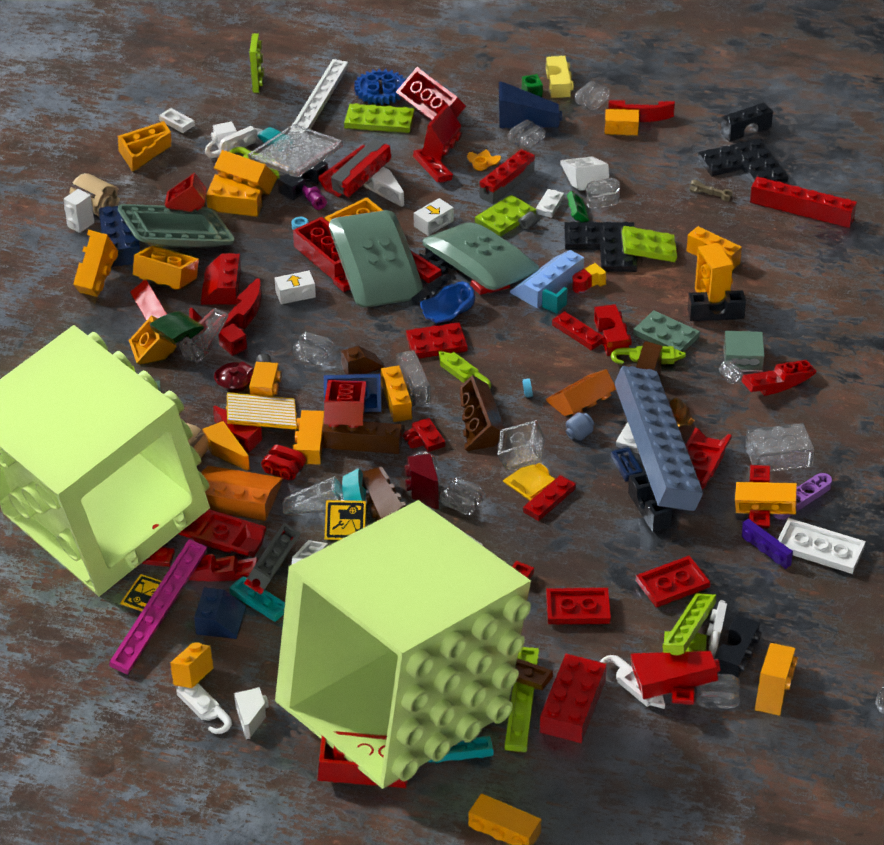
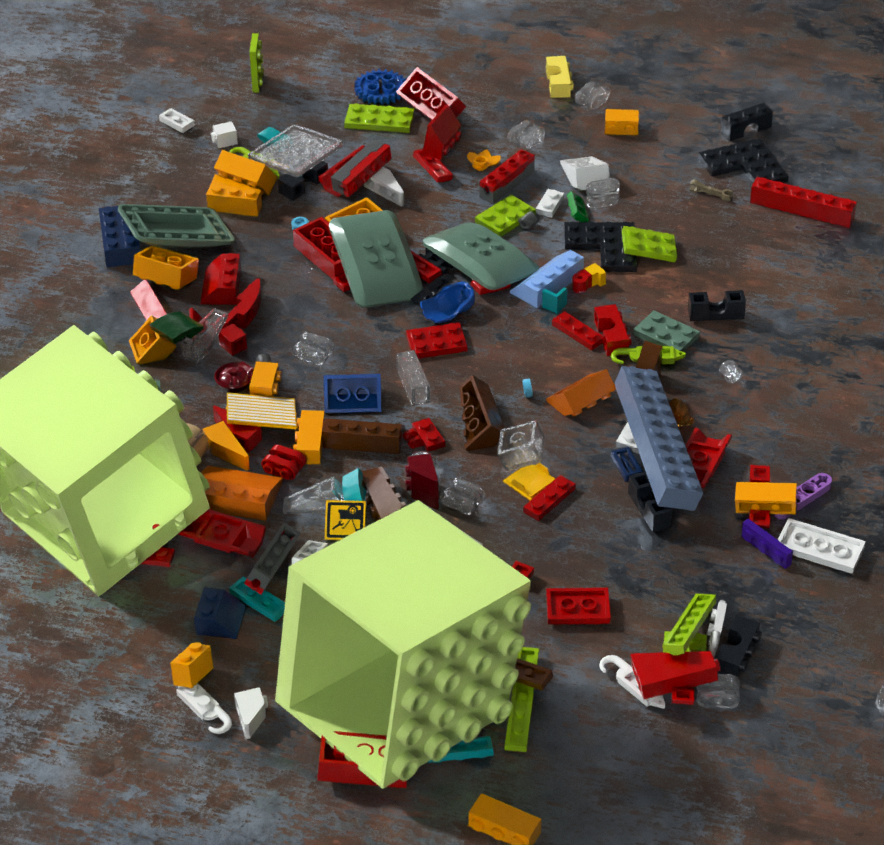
white brick [63,189,94,233] -> none
tan cylinder [69,174,120,217] -> none
light orange wedge [73,230,118,297] -> none
dark pink plate [109,539,207,675] -> none
light orange wedge [118,121,171,172] -> none
piece [120,574,161,611] -> none
red slope [165,172,207,212] -> none
red slope [189,554,258,582] -> none
white plate [205,126,263,158] -> none
white brick [275,271,316,304] -> none
white plate [288,59,348,140] -> none
magenta piece [302,185,327,210] -> none
red brick [324,380,366,428] -> none
reddish brown slope [341,346,383,375] -> none
light orange brick [381,366,412,422] -> none
white brick [414,198,454,236] -> none
lime plate [439,351,491,388] -> none
dark blue slope [499,82,562,128] -> none
green brick [522,74,543,98] -> none
red brick [540,654,607,743] -> none
sand blue head [565,412,594,441] -> none
red slope [608,100,675,122] -> none
red plate [636,555,710,608] -> none
light orange brick [687,226,742,269] -> none
light orange brick [695,243,734,303] -> none
sand green piece [724,331,764,372] -> none
red slope [741,360,816,396] -> none
clear brick [745,423,814,471] -> none
light orange wedge [755,643,798,716] -> none

